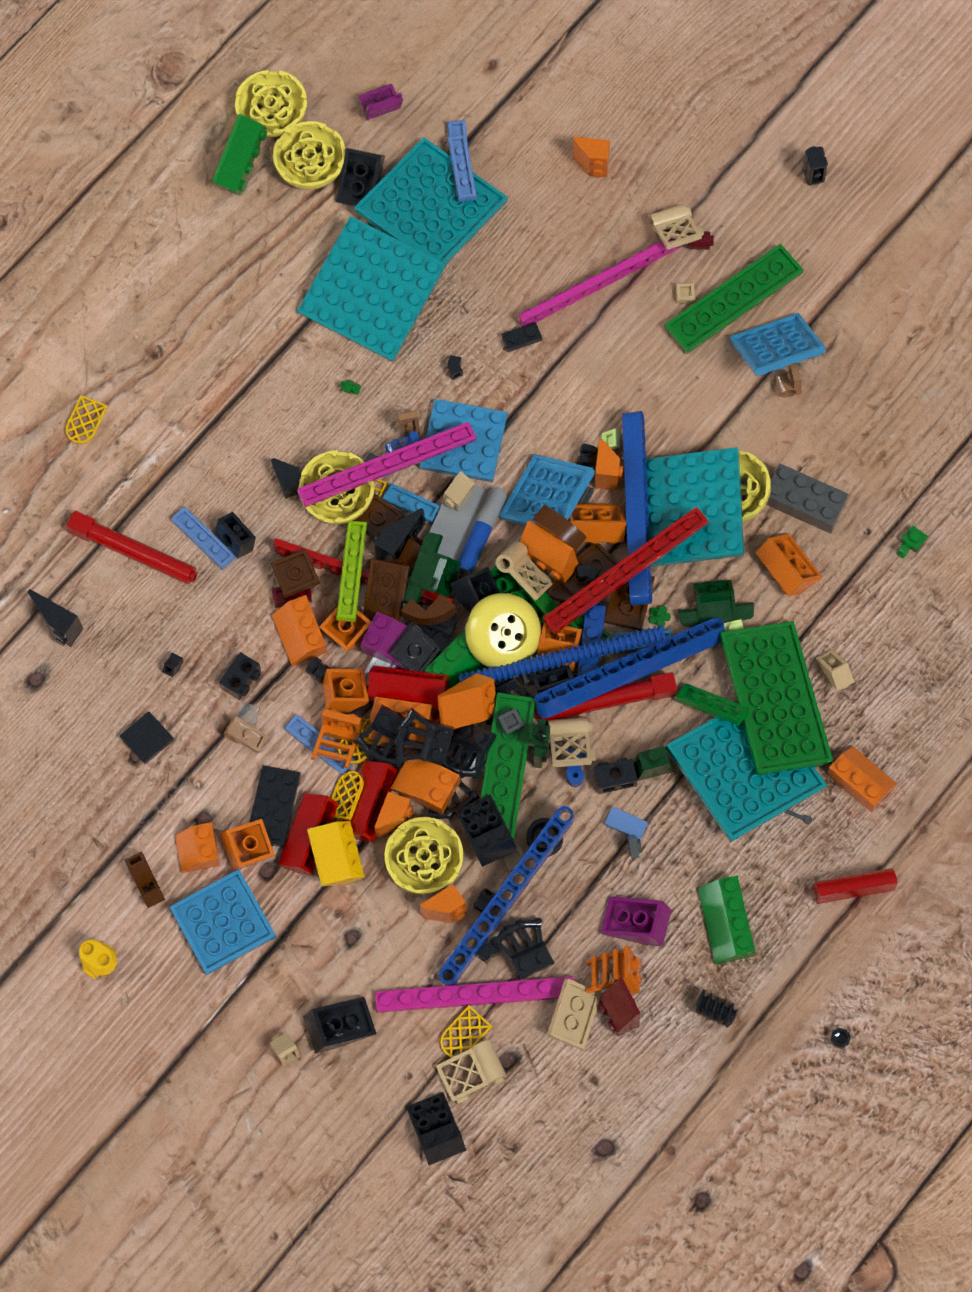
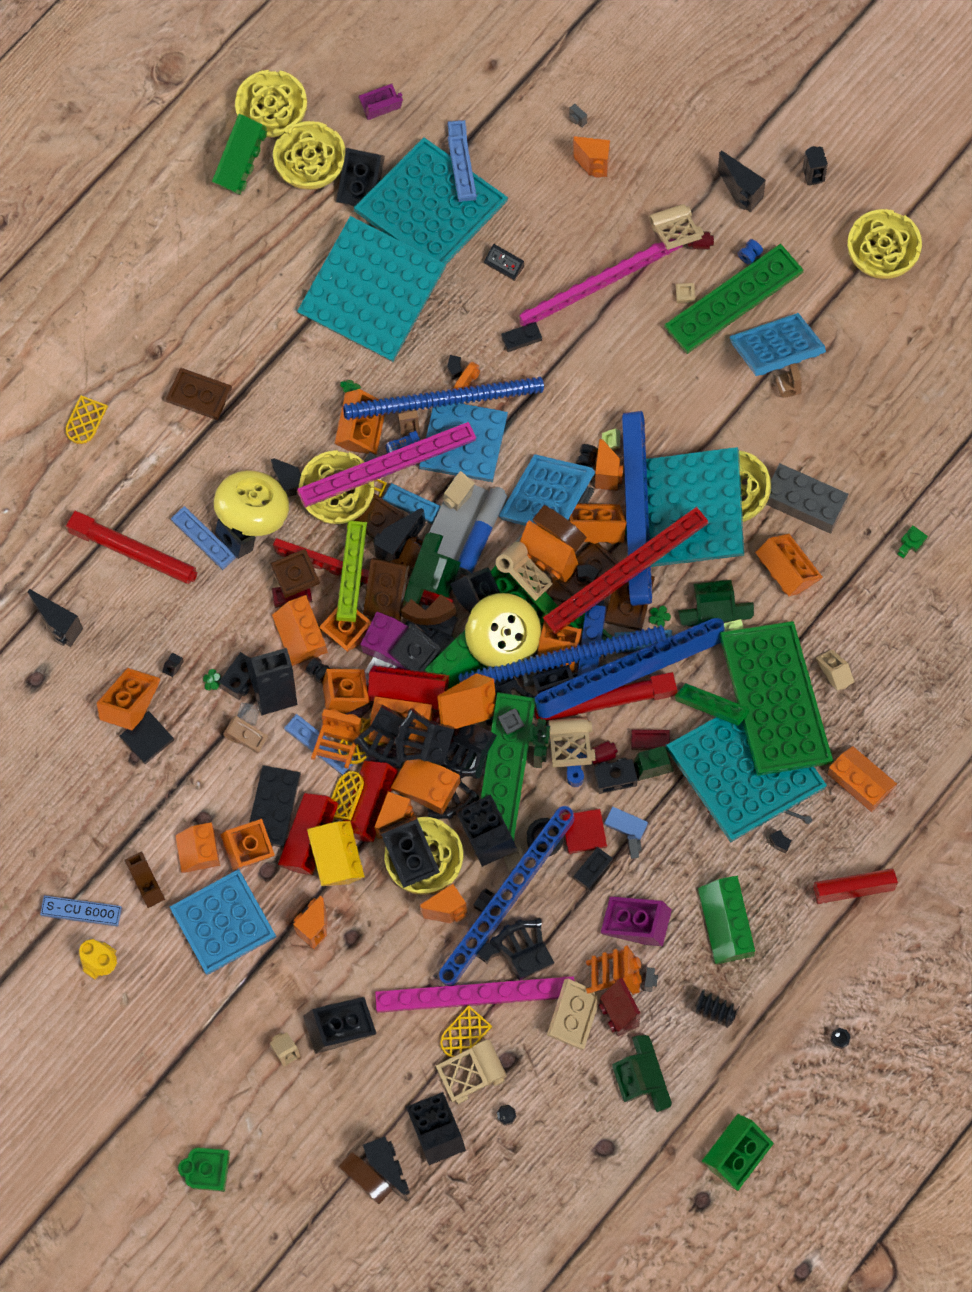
none -> medium blue tile [40,896,122,927]
none -> orange slope [97,668,161,730]
none -> reddish brown plate [166,367,232,420]
none -> green plate [178,1148,230,1192]
none -> green plant [203,669,221,691]
none -> light yellow brick [214,470,289,536]
none -> black slope [245,648,298,716]
none -> orange slope [293,896,327,949]
none -> orange slope [334,389,385,455]
none -> reddish brown brick [338,1152,393,1204]
none -> blue piece [343,377,544,420]
none -> black slope [363,1136,410,1202]
none -> black slope [379,815,440,888]
none -> orange plate [453,362,480,390]
none -> slope [484,244,524,281]
none -> black tile [497,1105,517,1126]
none -> red tile [562,809,607,854]
none -> dark grey plate [569,103,587,128]
none -> black plate [573,847,613,890]
none -> dark red brick [591,740,618,765]
none -> dark green plate [612,1035,672,1113]
none -> dark red tile [631,730,670,750]
none -> dark grey plate [644,967,658,992]
none -> green slope [702,1114,774,1191]
none -> black slope [718,150,766,213]
none -> blue wheel [738,239,763,265]
none -> black piece [769,830,792,854]
none -> light yellow brick [847,209,922,279]

